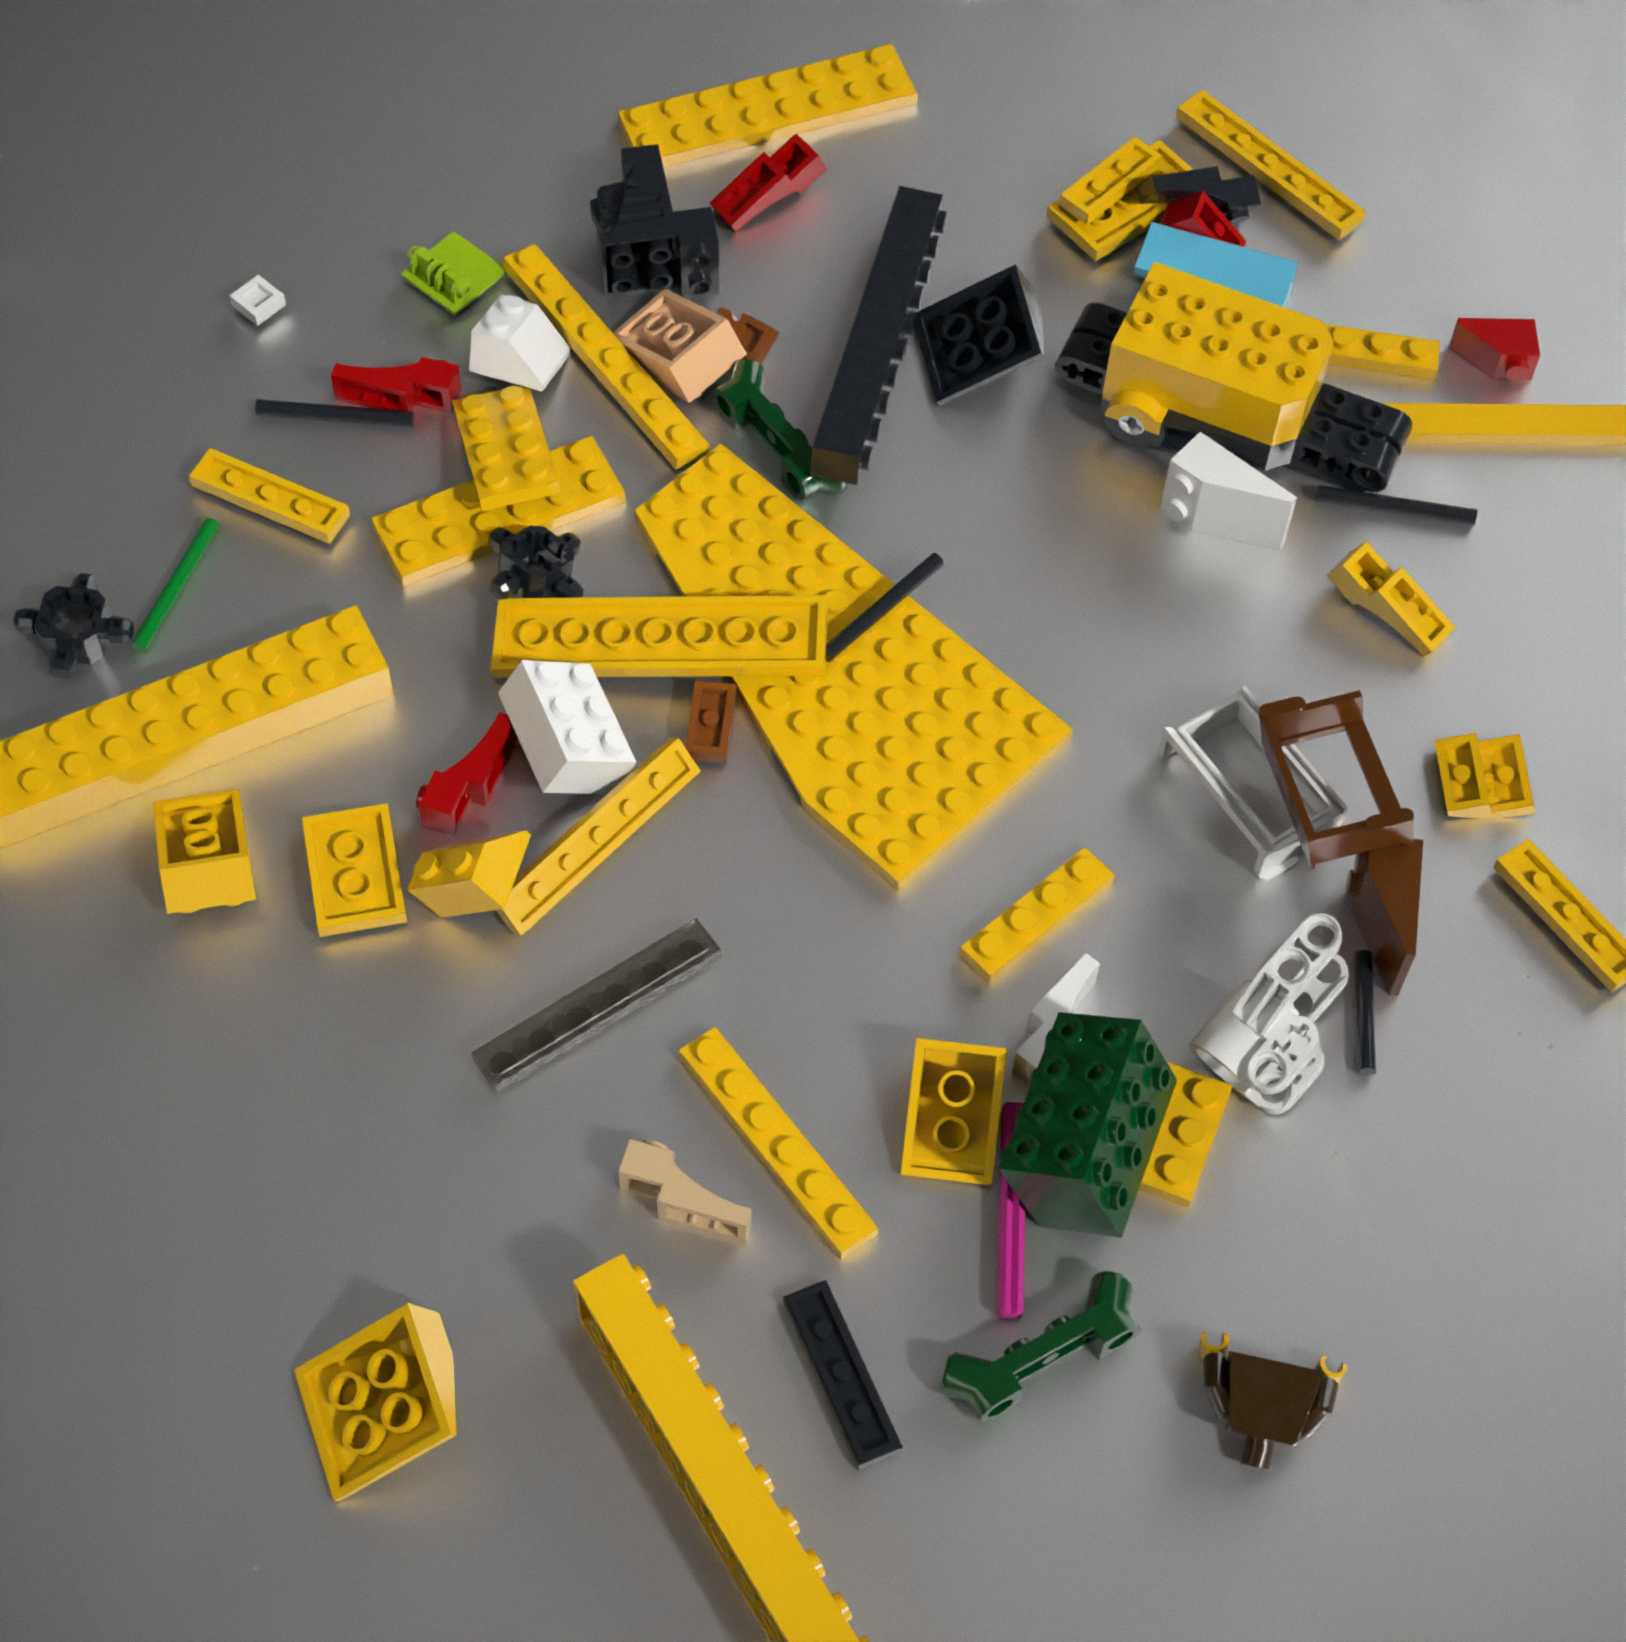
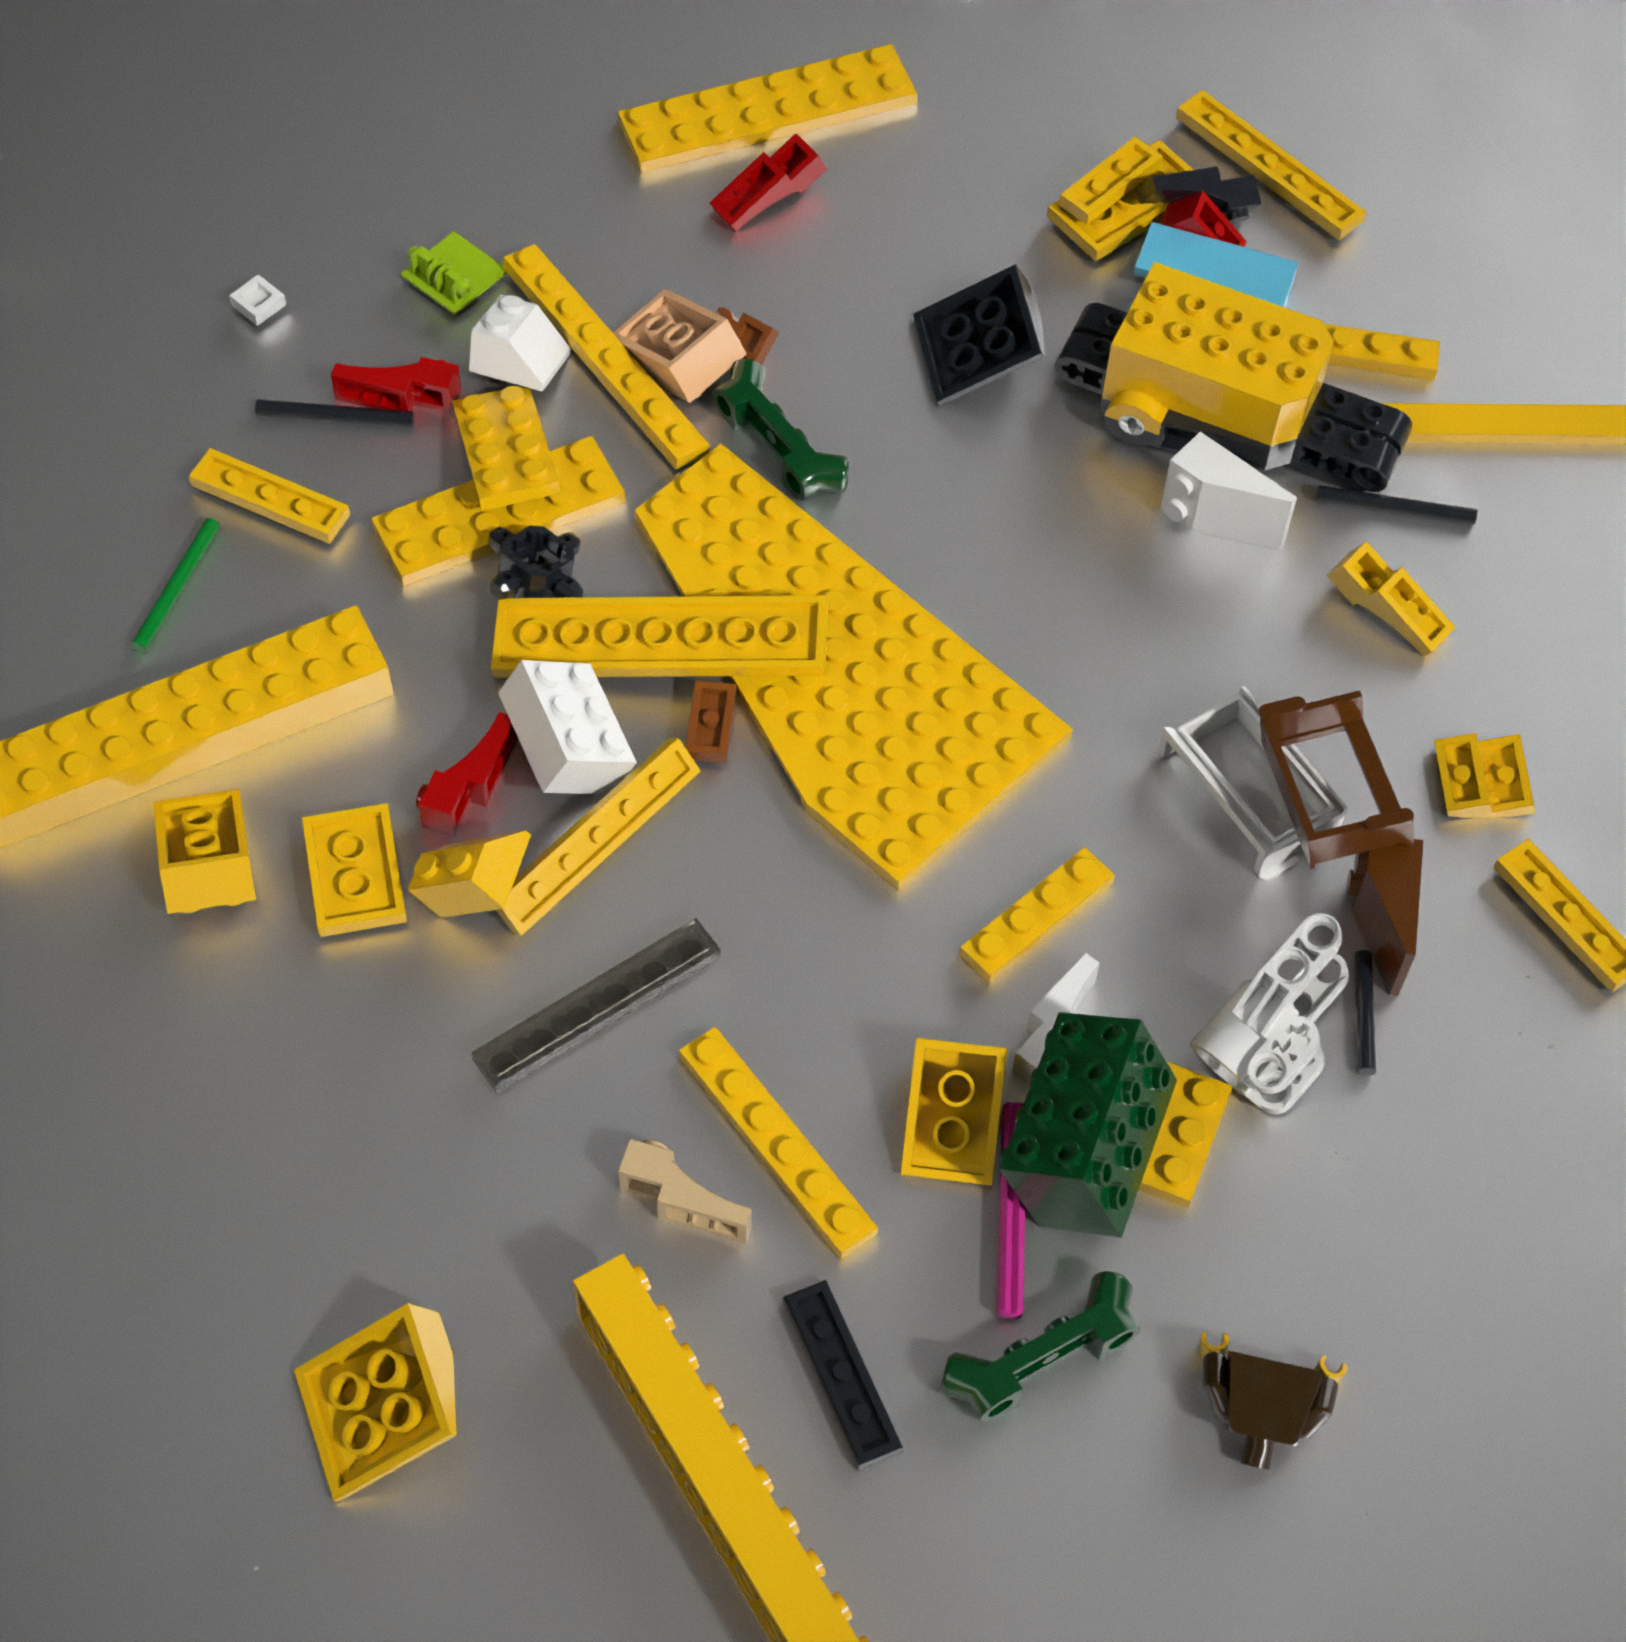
black piece [14,573,134,679] -> none
black brick [590,144,719,298] -> none
black brick [810,186,948,485] -> none
black bar [826,553,944,662] -> none
red slope [1450,318,1540,381] -> none

